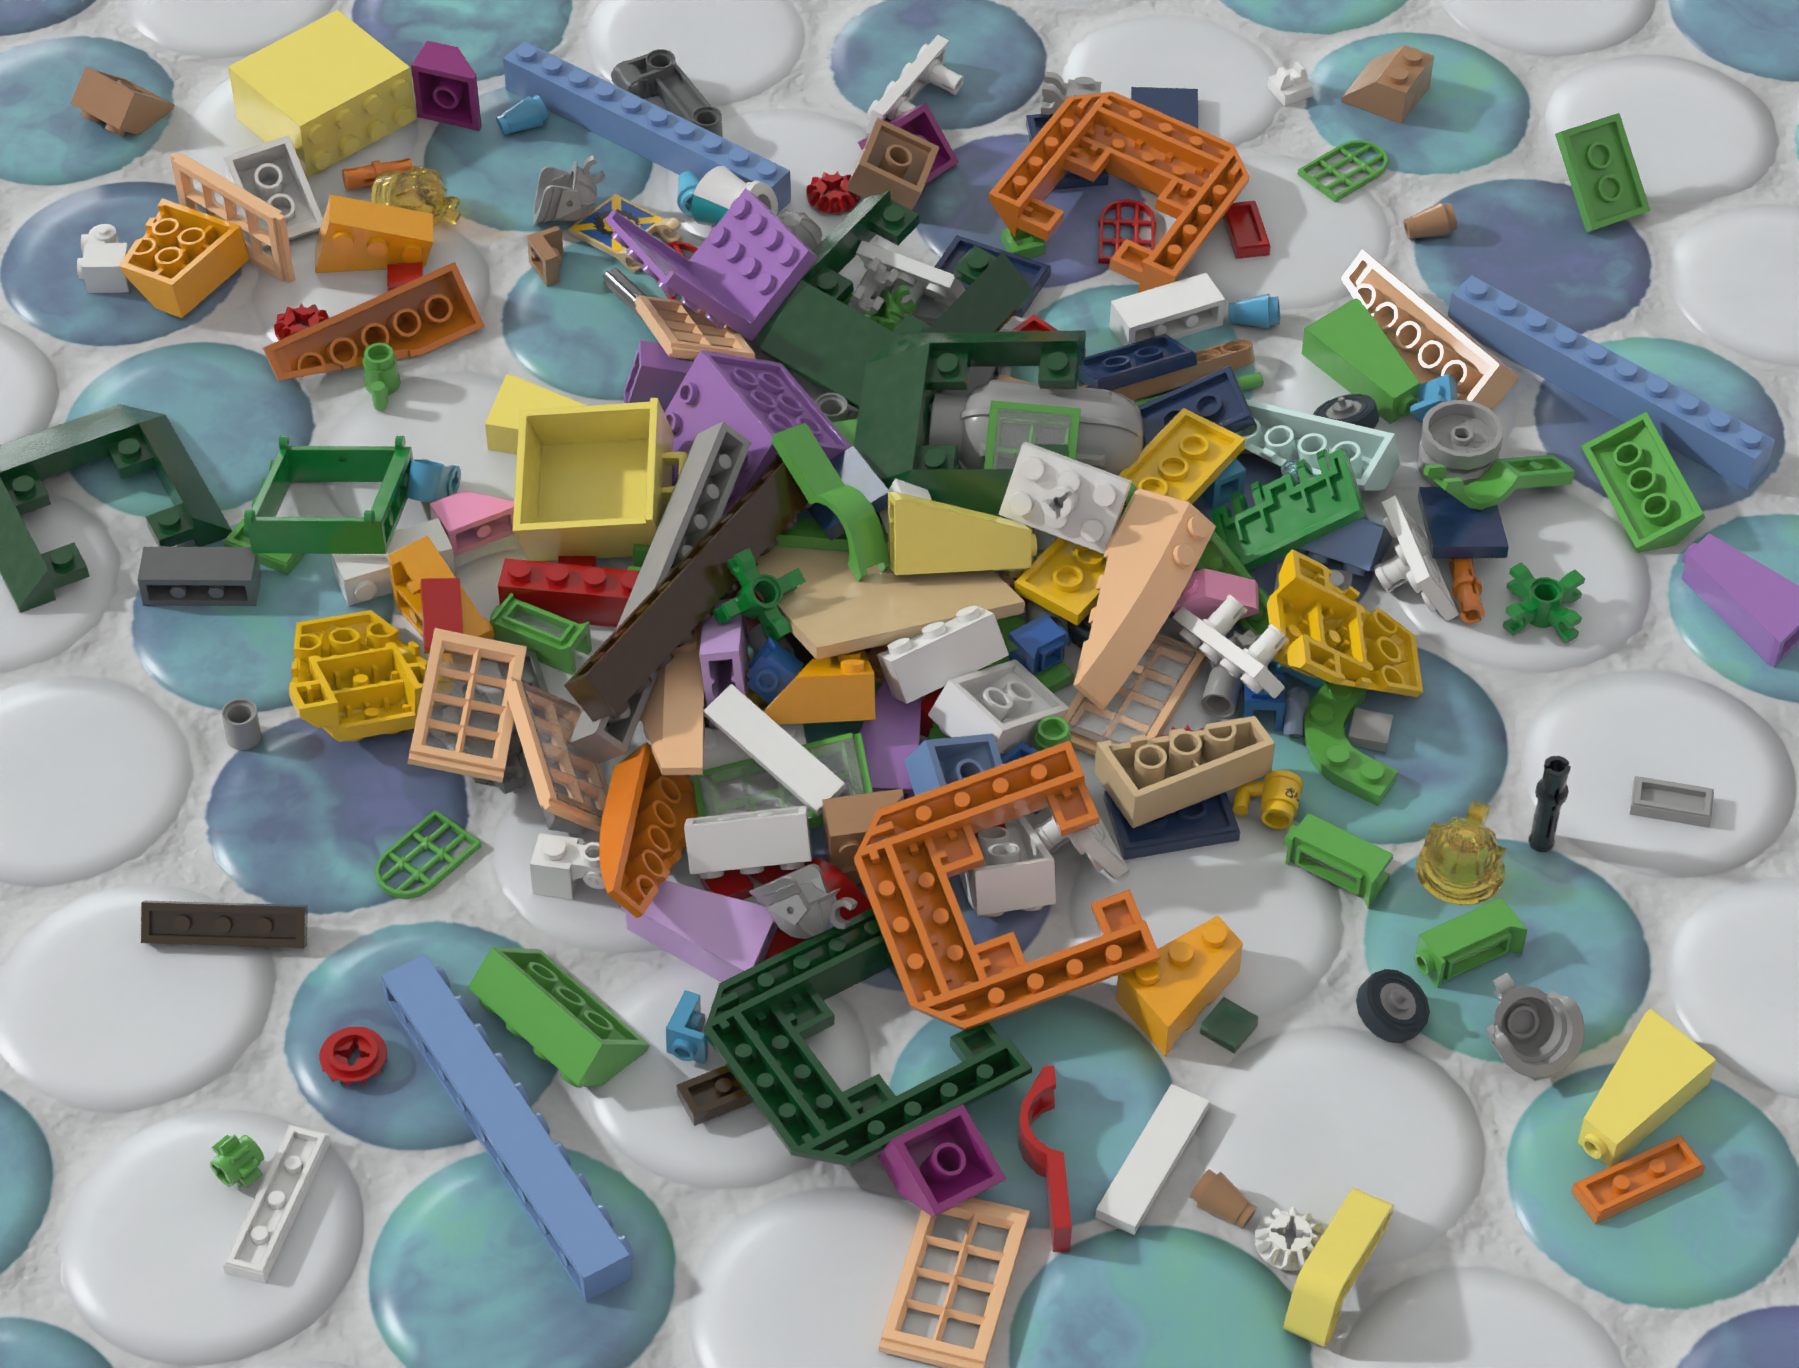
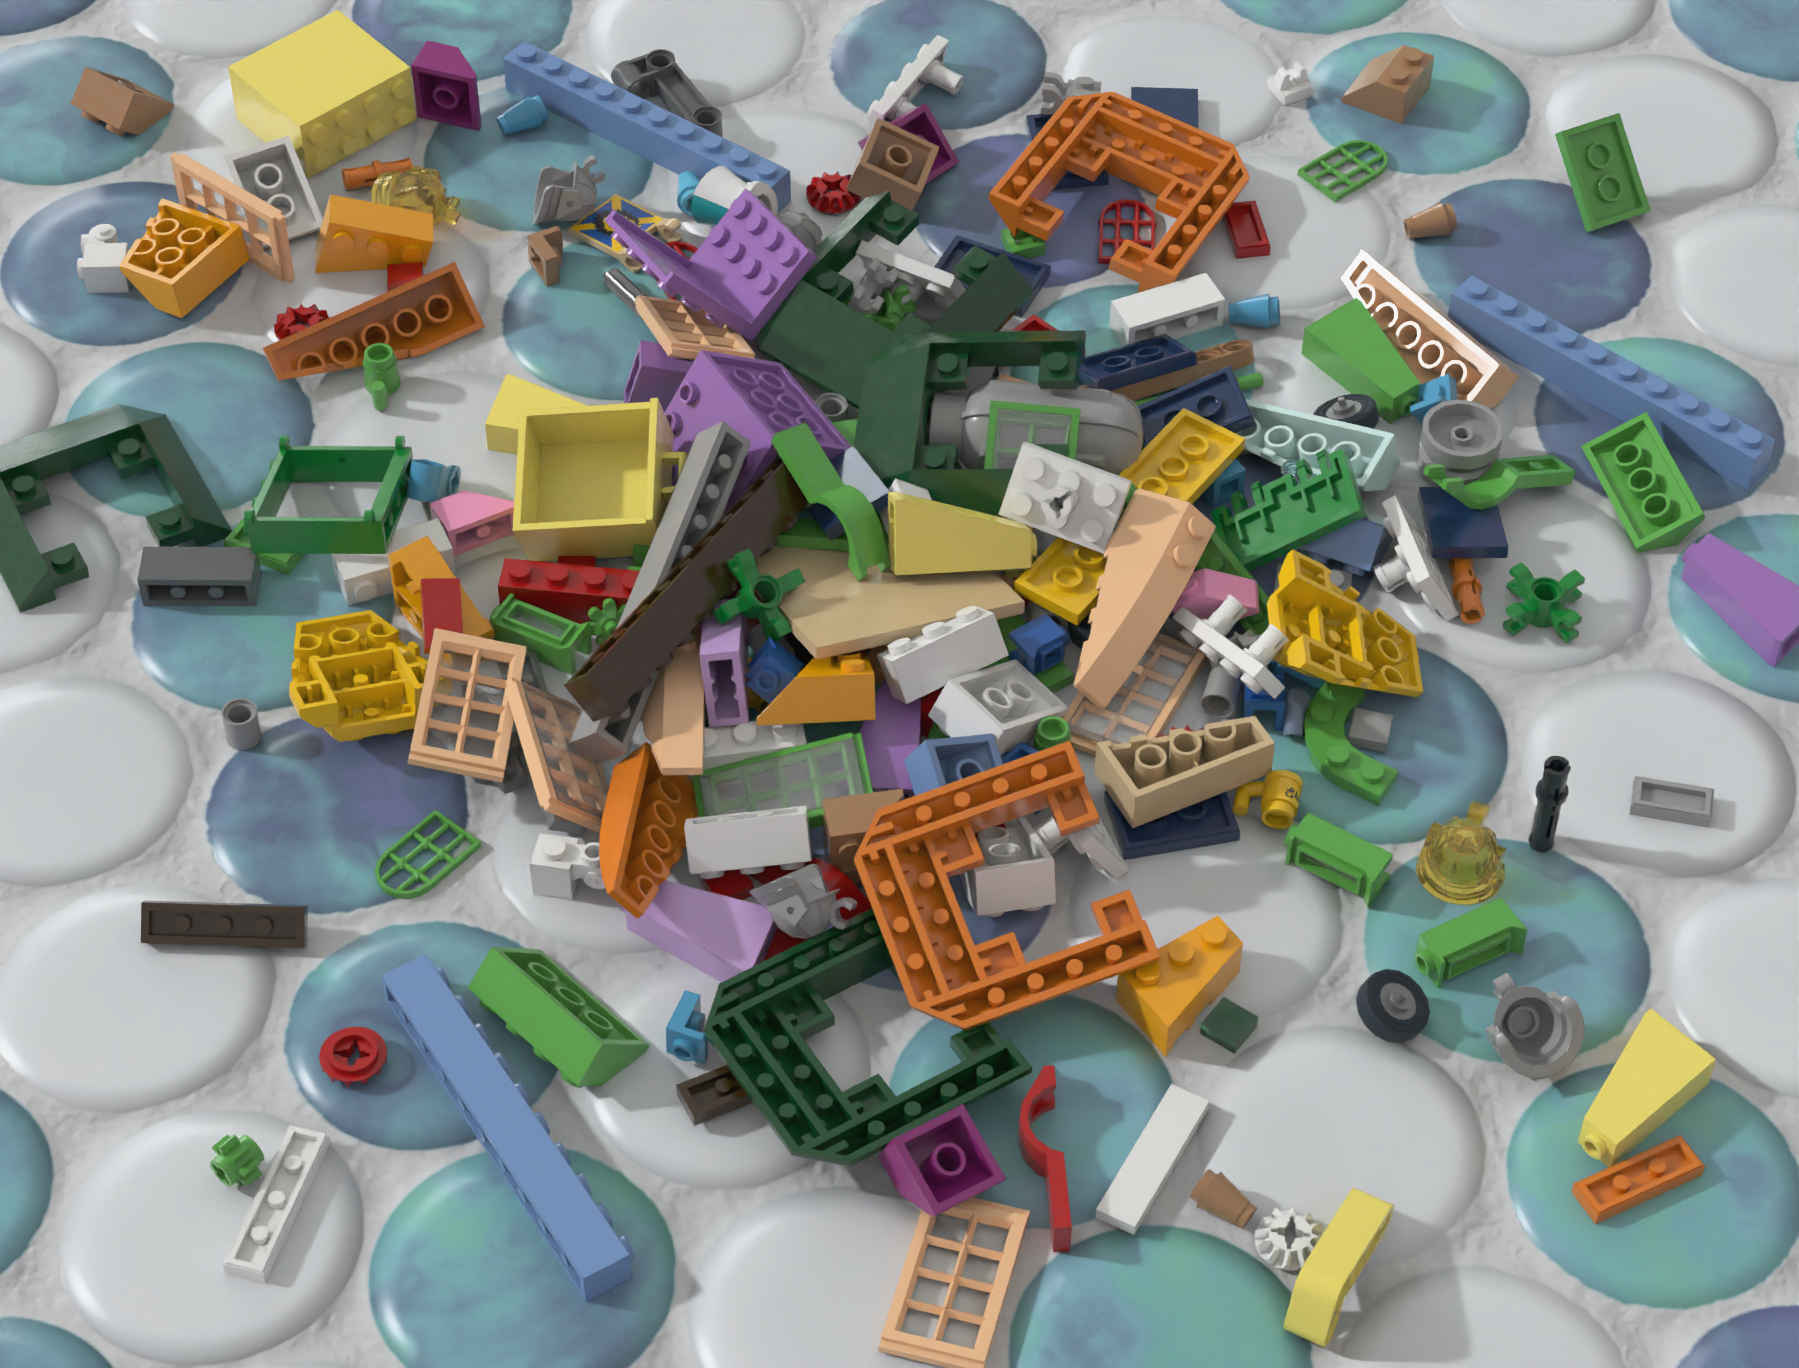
white tile [703,684,846,816] -> none
none -> bright green plant [588,598,626,646]

